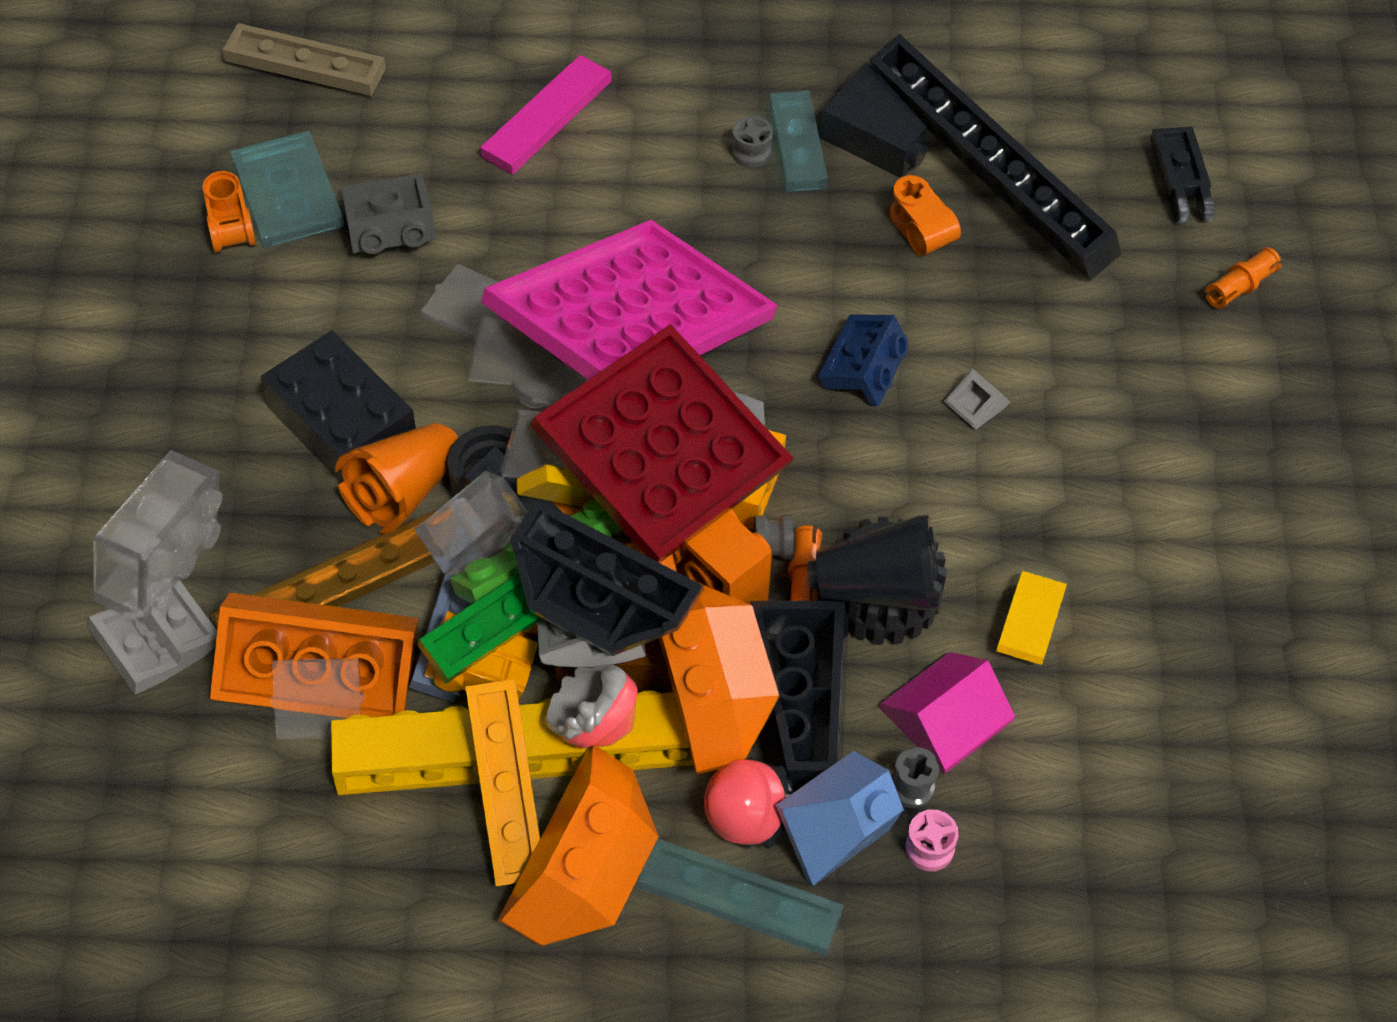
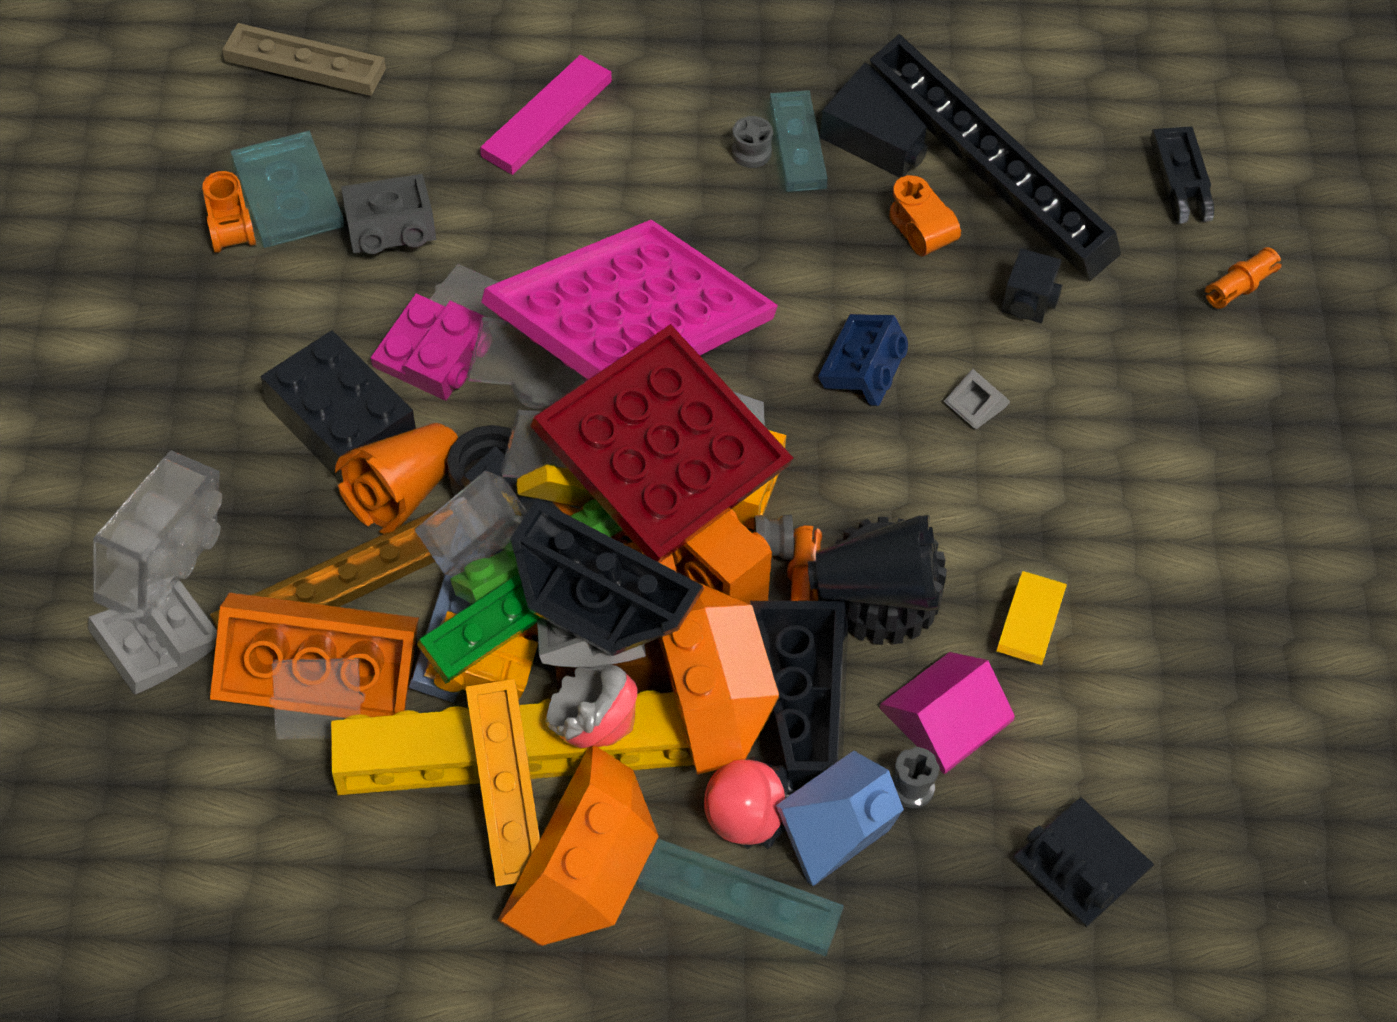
bright pink wheel [905,810,959,871] -> none
none -> dark pink plate [370,293,492,401]
none -> black brick [1001,248,1063,323]
none -> black hinge [1013,797,1154,928]

